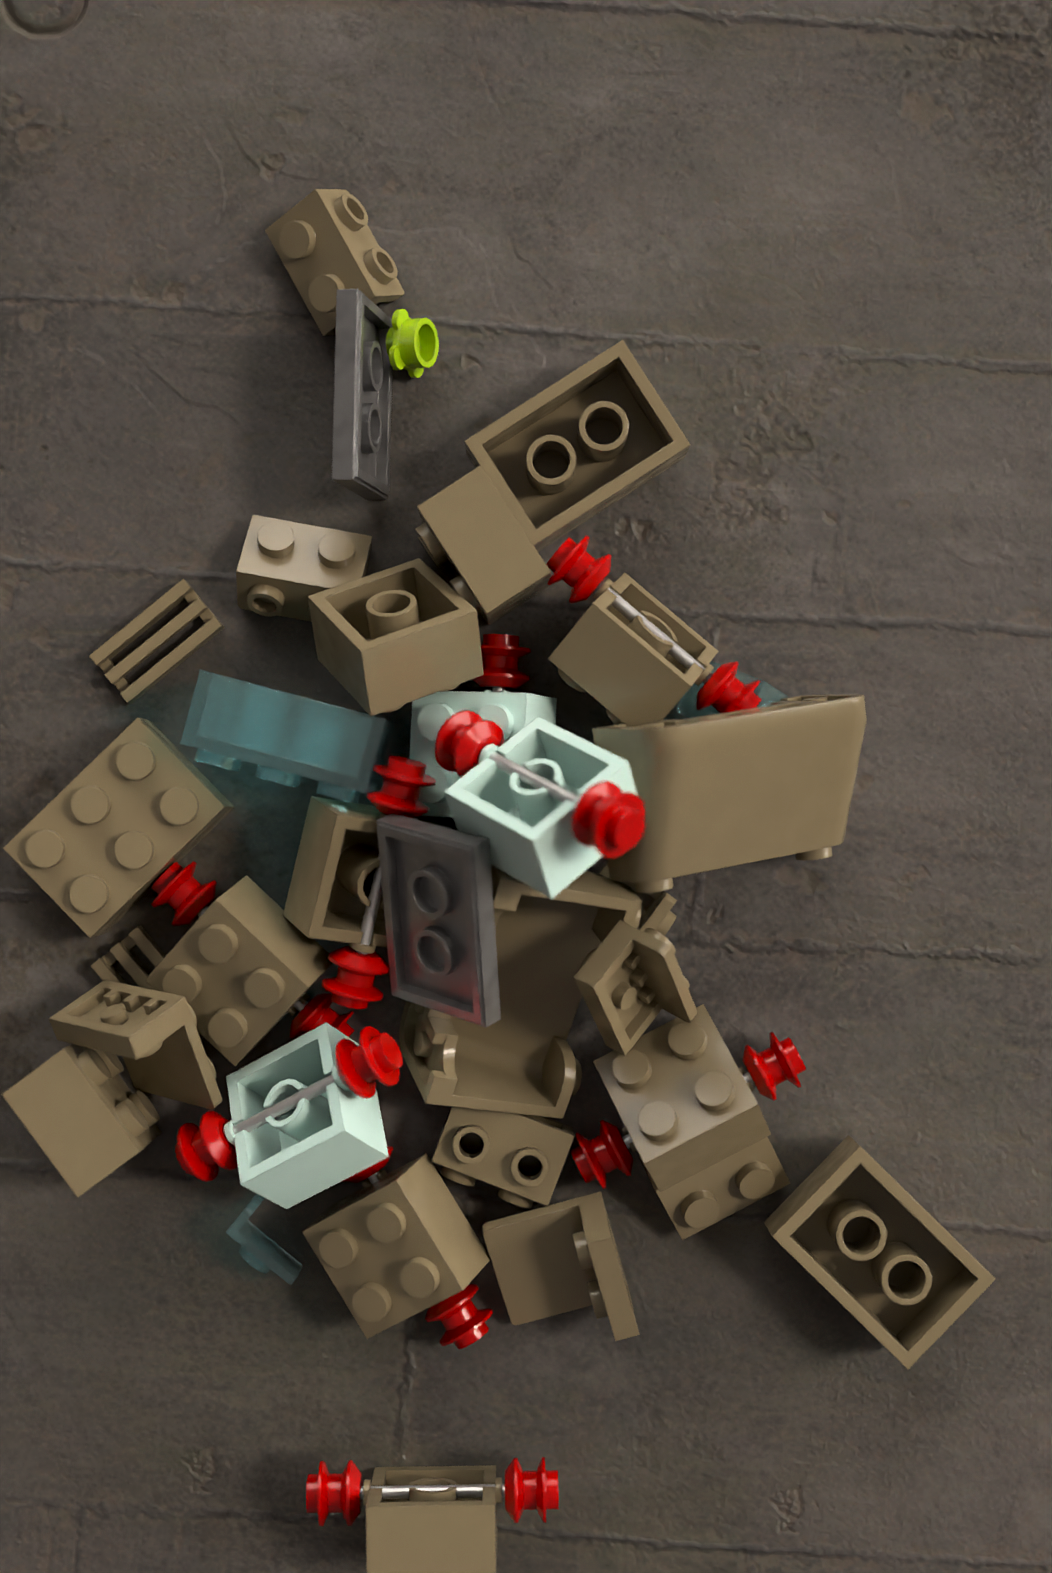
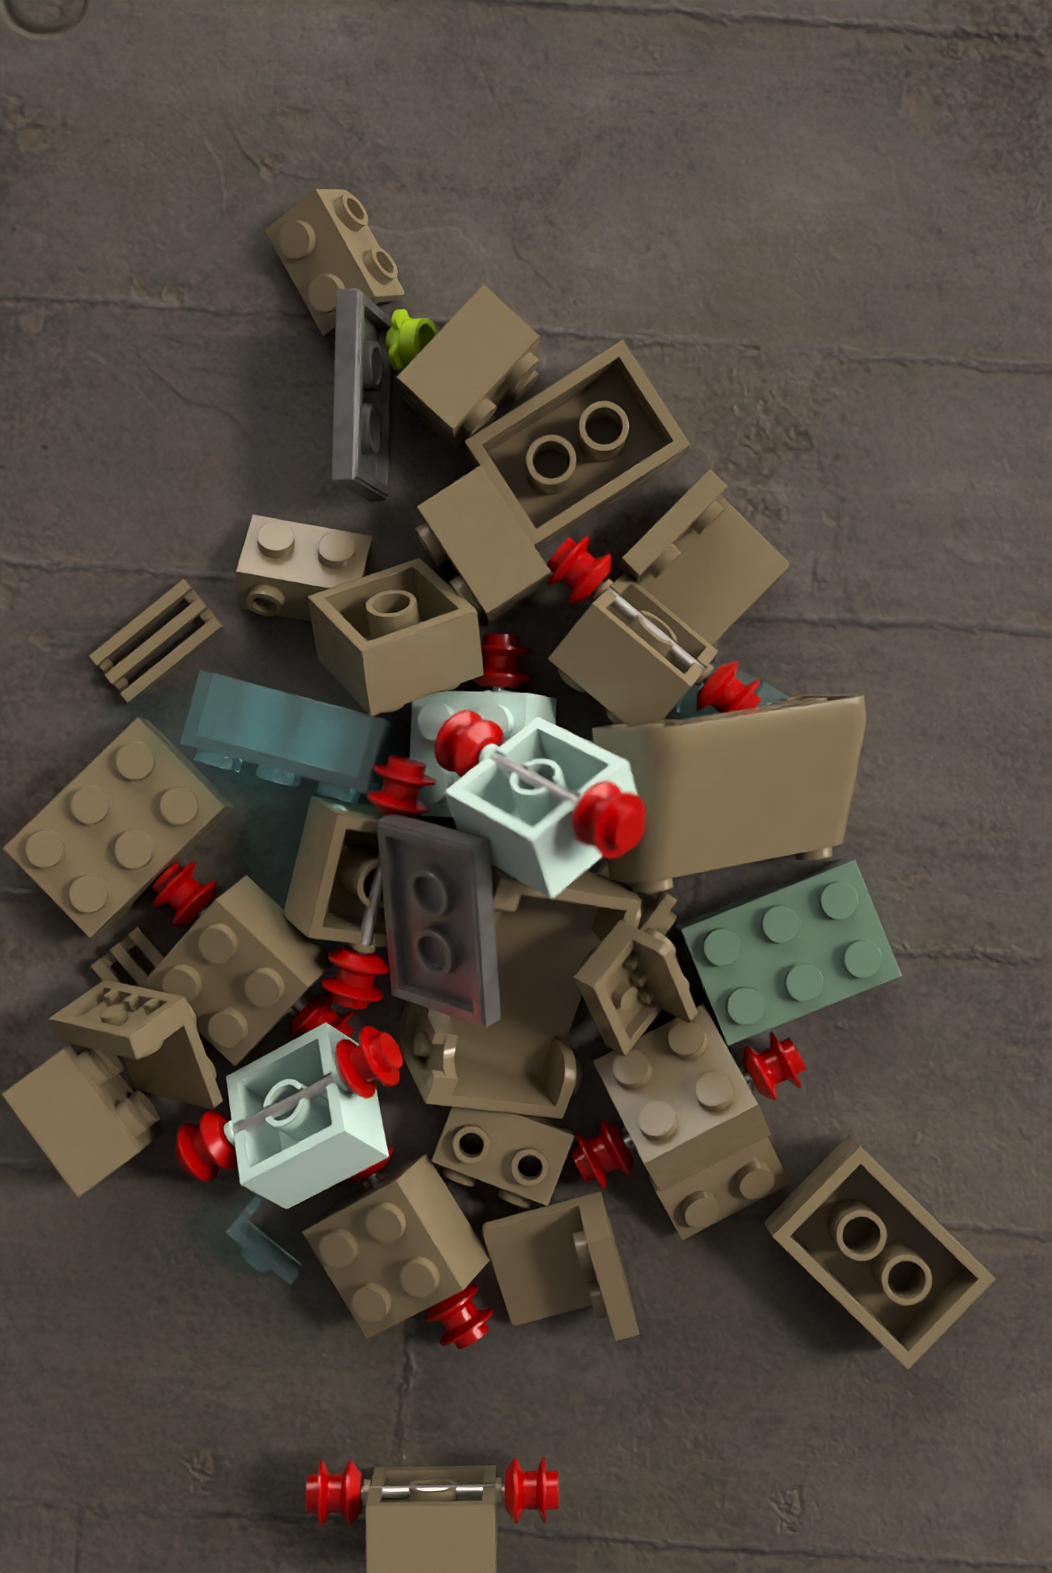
none -> dark tan brick [397,284,540,452]
none -> dark tan bracket [619,469,789,645]
none -> sand green brick [676,858,902,1046]

